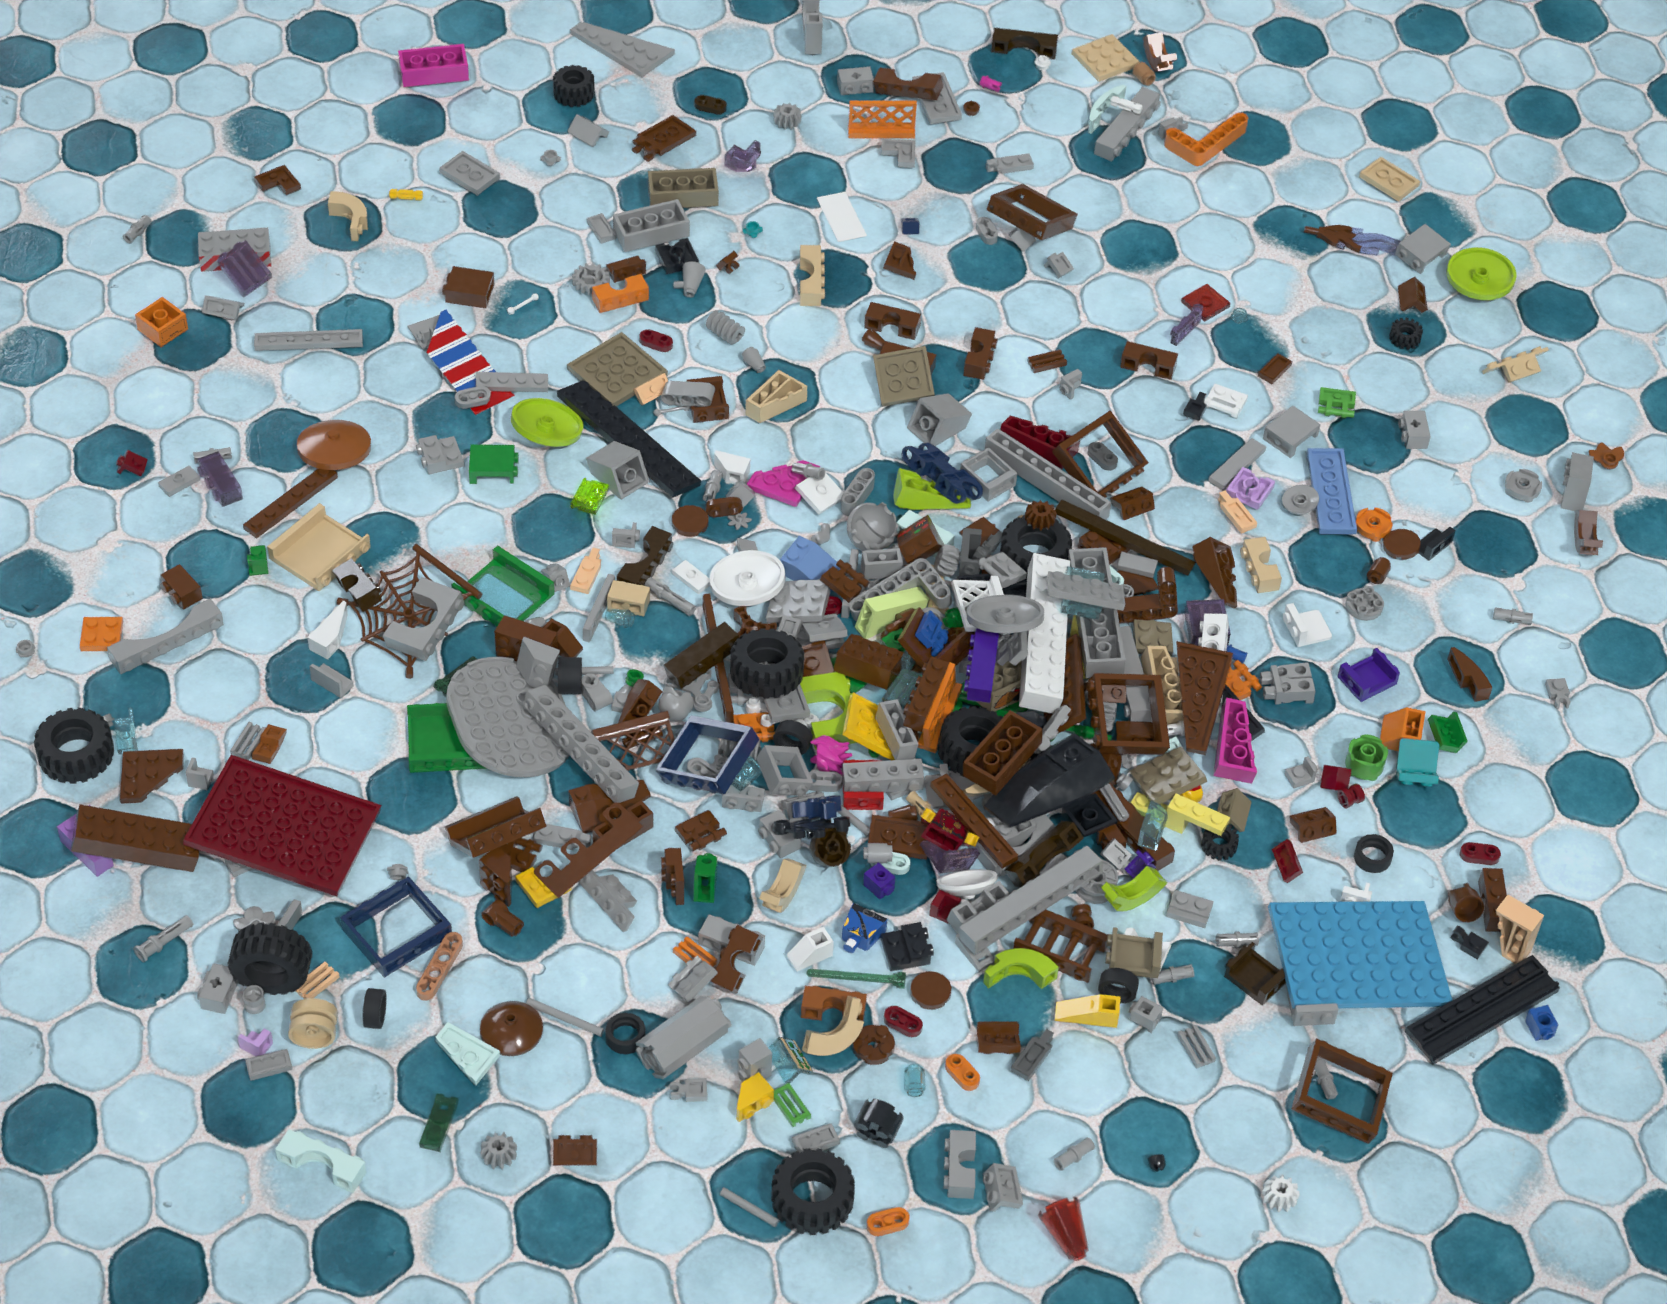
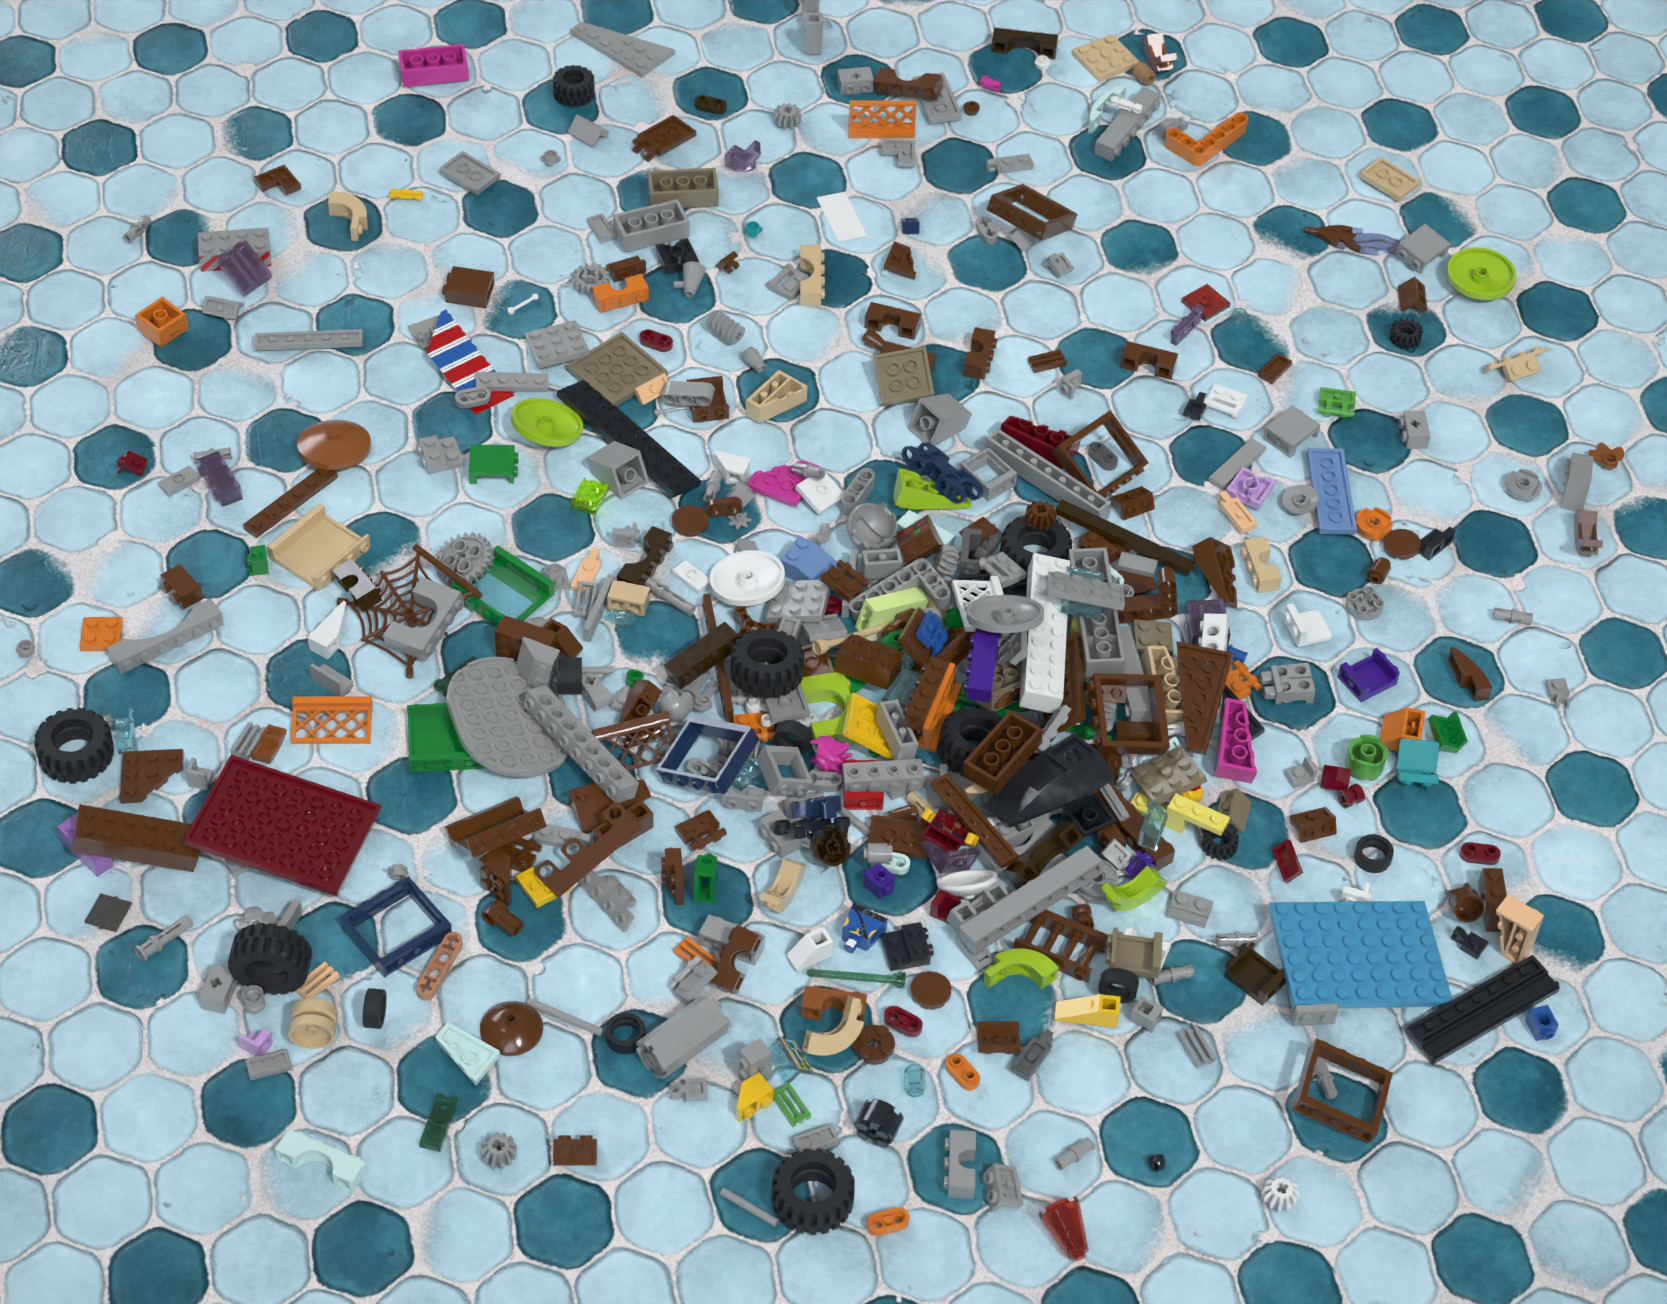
none -> clear smoke piece [85,893,132,932]
none -> orange fence [291,696,373,744]
none -> light grey gear [434,532,495,586]
none -> light grey plate [525,320,590,369]
none -> light grey tile [573,581,599,619]
none -> light grey plate [766,263,810,301]
none -> tan piece [812,623,888,655]

